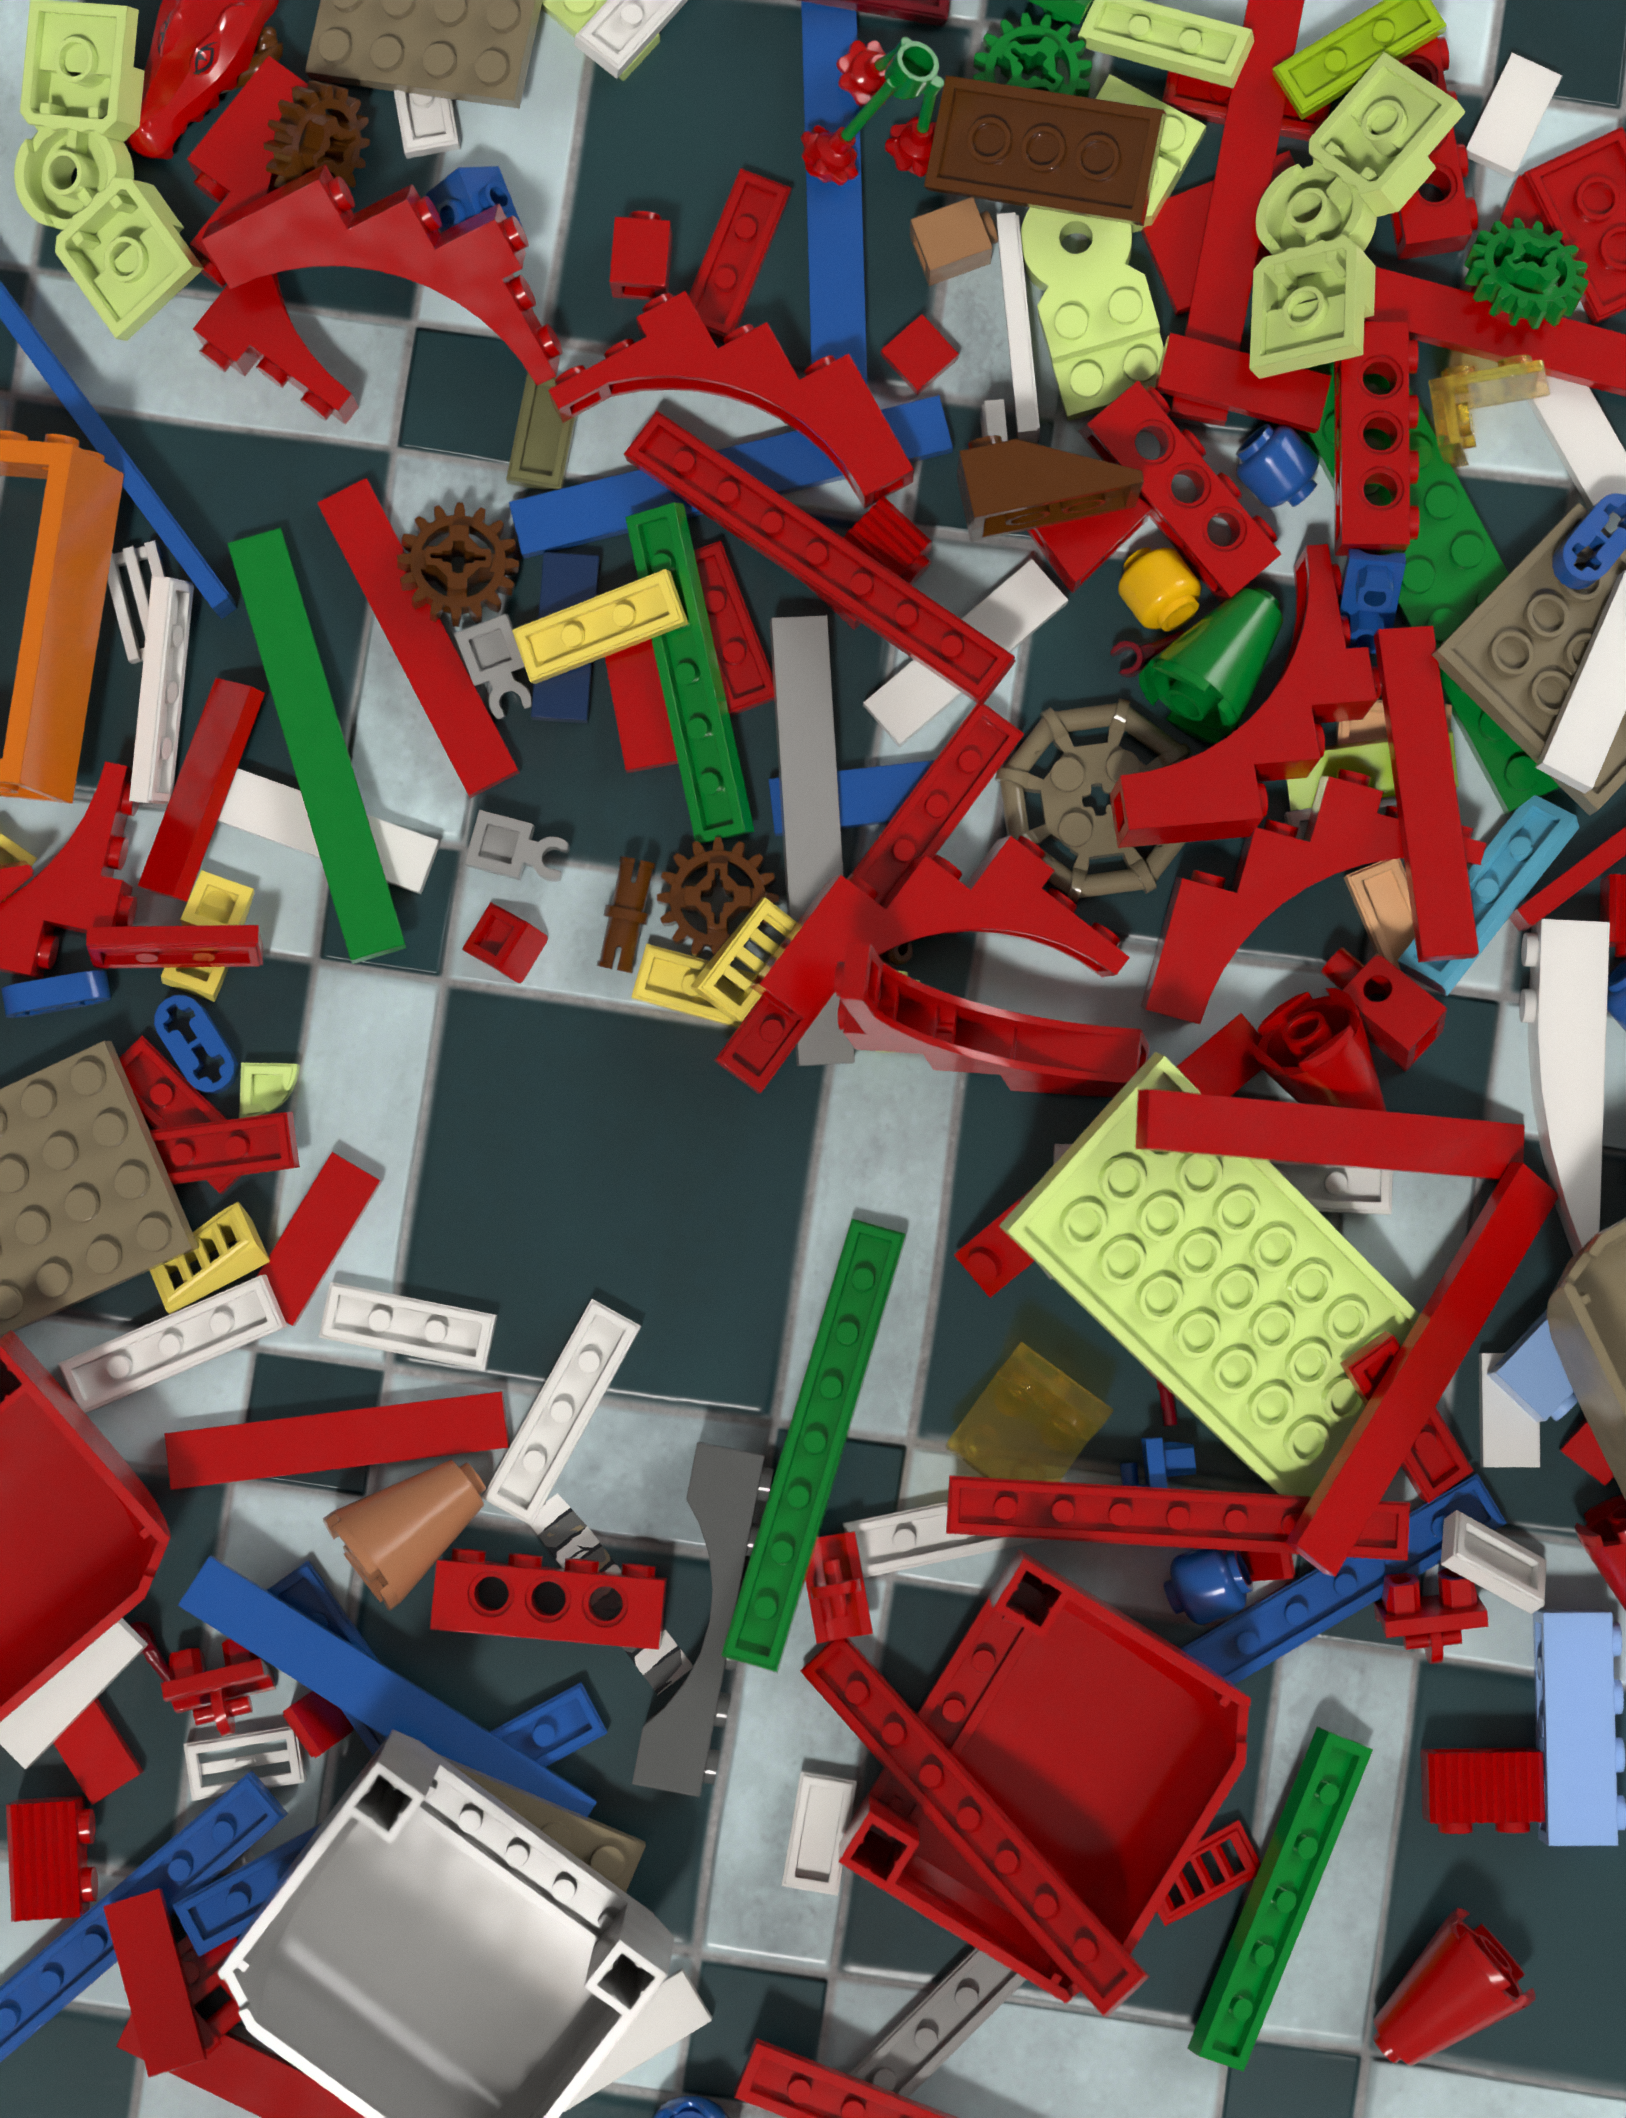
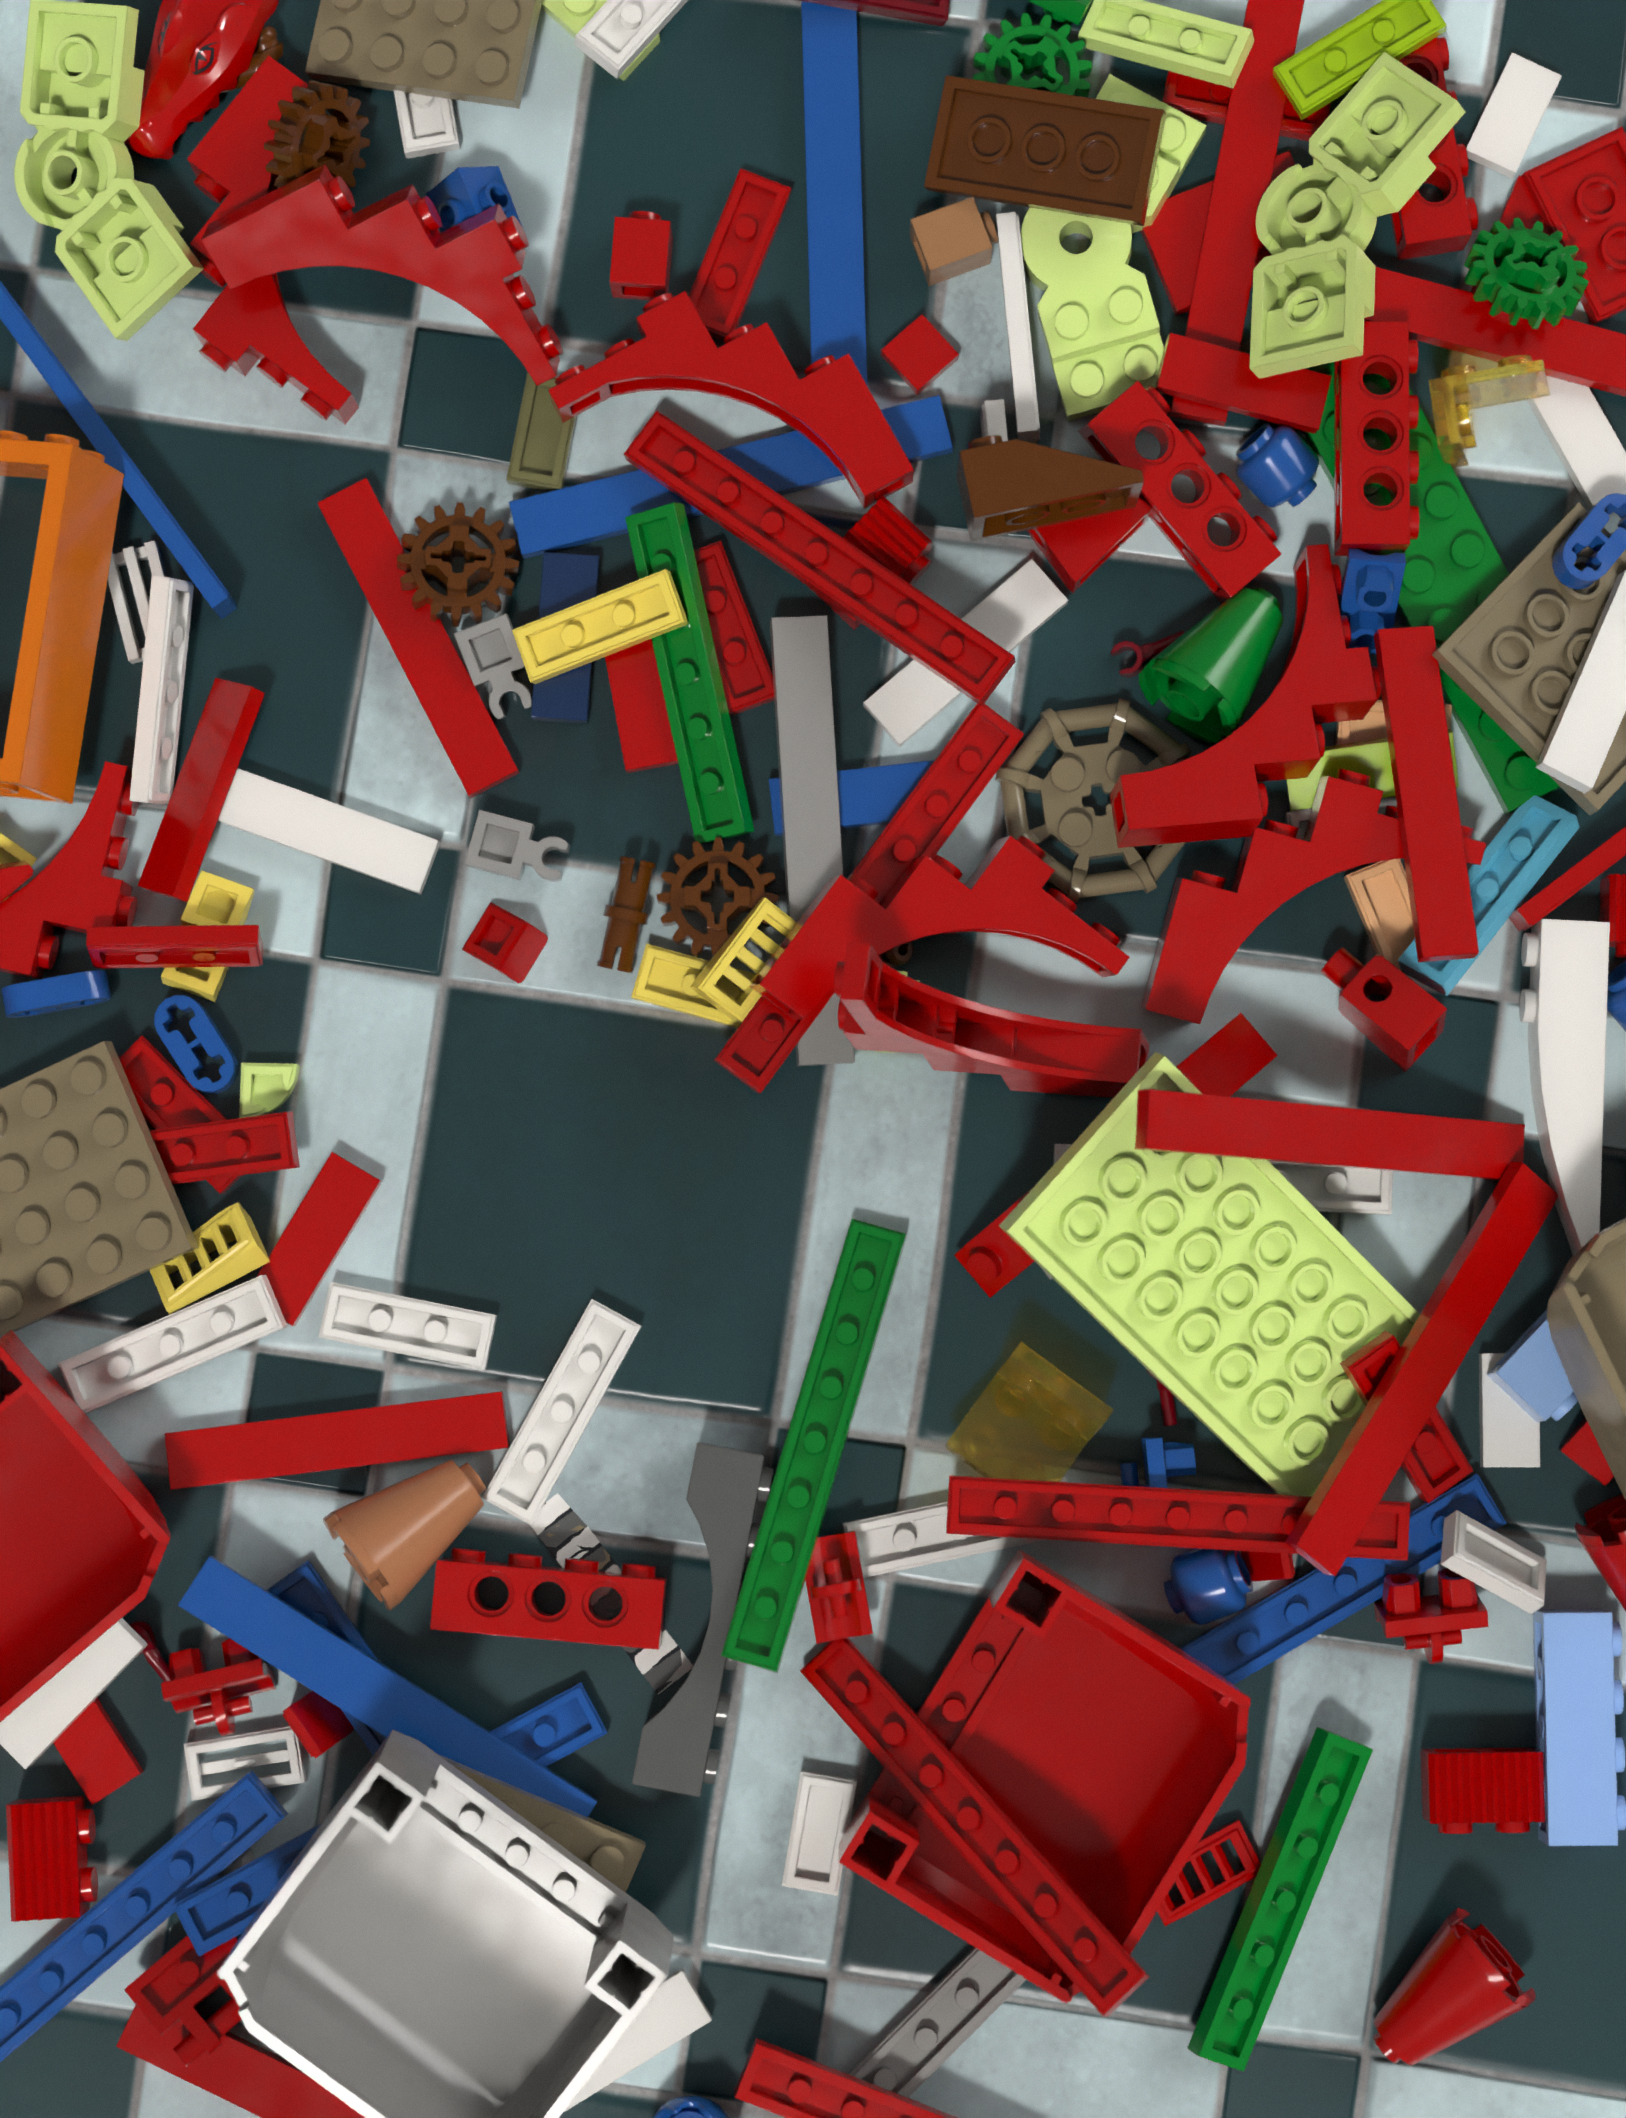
red tile [103,1888,208,2077] -> none
green tile [227,528,407,964] -> none
red plant [801,37,944,186] -> none
yellow head [1118,547,1201,631] -> none
red cone [1251,988,1387,1112] -> none

